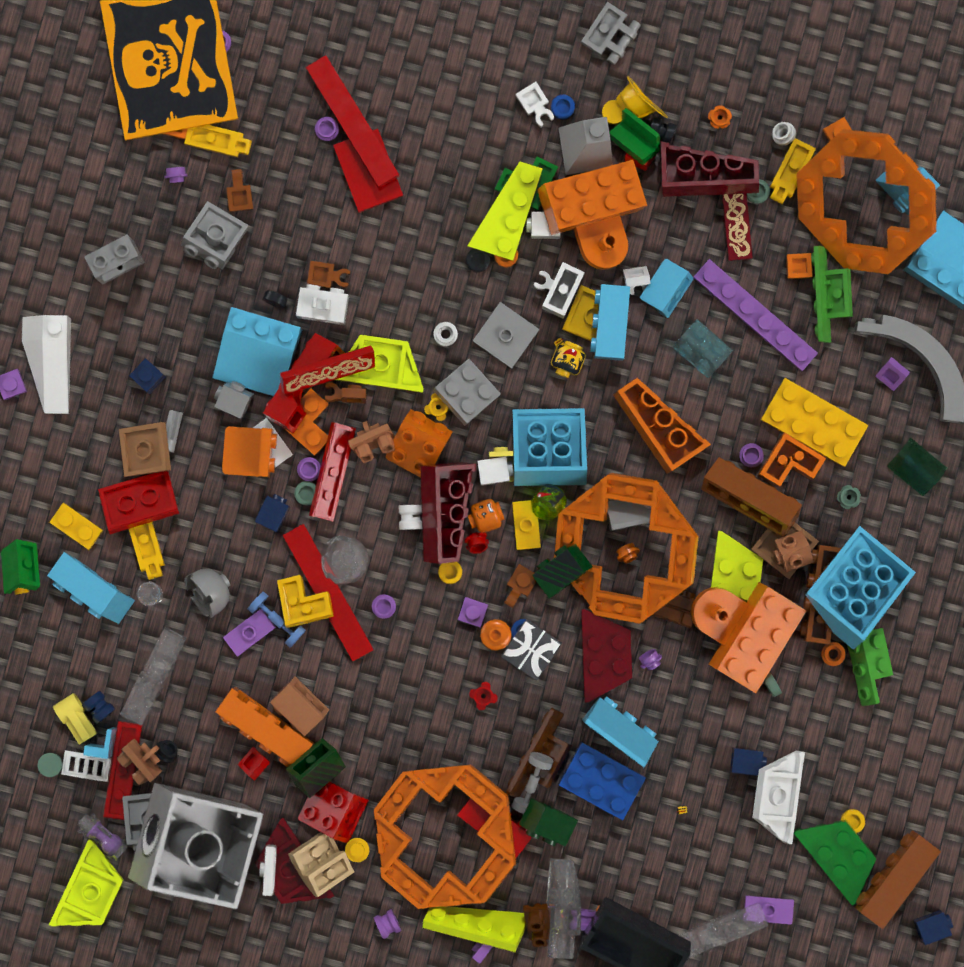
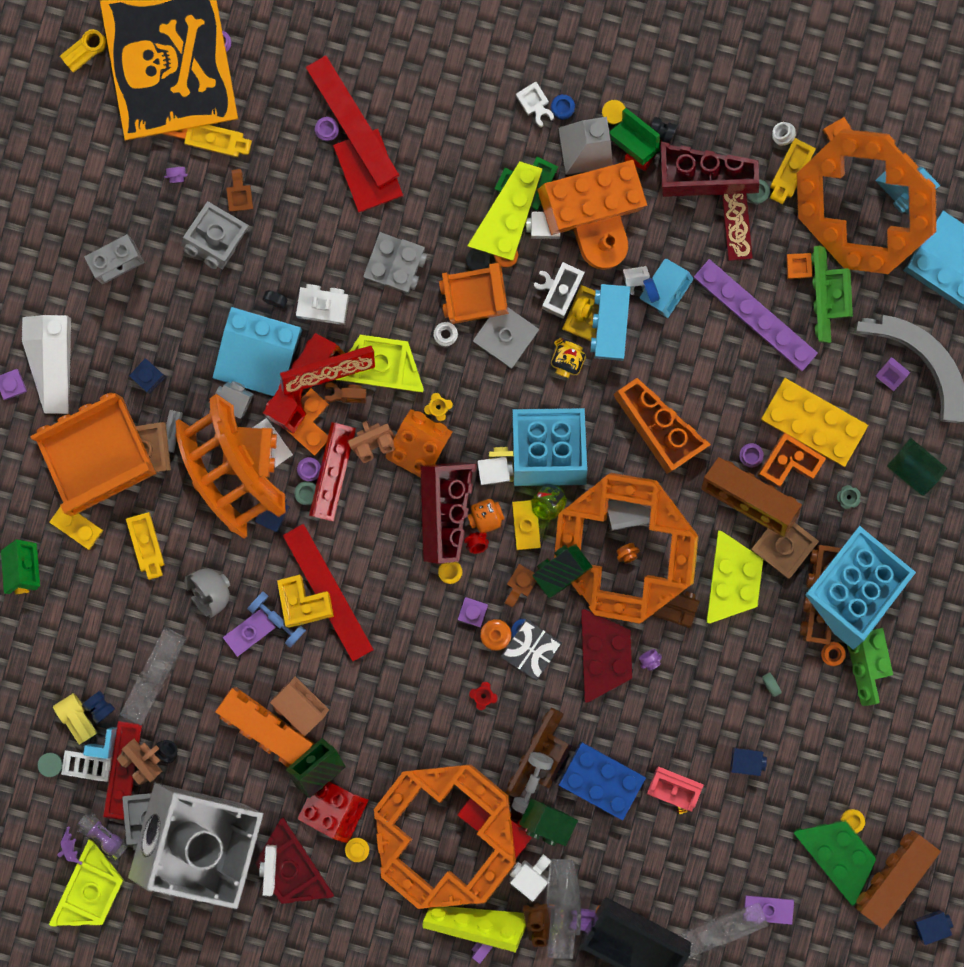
medium azure wedge [47,552,135,624] -> none
red tile [98,471,180,534] -> none
clear wheel [137,582,163,606] -> none
red plate [237,746,270,781] -> none
tan slope [288,832,354,897] -> none
dark orange plate [307,261,350,289] -> none
clear cylinder [321,536,369,584] -> none
medium lavender plate [372,594,396,619] -> none
medium lavender wheel [374,909,401,939] -> none
white wheel [399,505,423,530] -> none
light grey plate [433,359,501,426] -> none
light grey plate [581,2,641,65] -> none
medium azure slope [582,696,658,767] -> none
yellow piece [616,76,668,118] -> none
clear light blue bracket [673,319,733,378] -> none
orange brick [691,582,806,693] -> none
orange plate [708,105,732,129] -> none
white wing [752,751,805,844] -> none
nougat brick [773,530,814,572] -> none
none -> orange panel [30,393,156,516]
none -> medium lavender piece [57,826,82,865]
none -> yellow piece [60,29,107,73]
none -> orange fence [175,394,285,539]
none -> light grey plate [363,232,428,294]
none -> orange panel [439,263,509,324]
none -> white brick [509,854,551,901]
none -> yellow plate [572,298,593,321]
none -> blue tile [643,278,660,303]
none -> coral hinge [647,767,704,812]

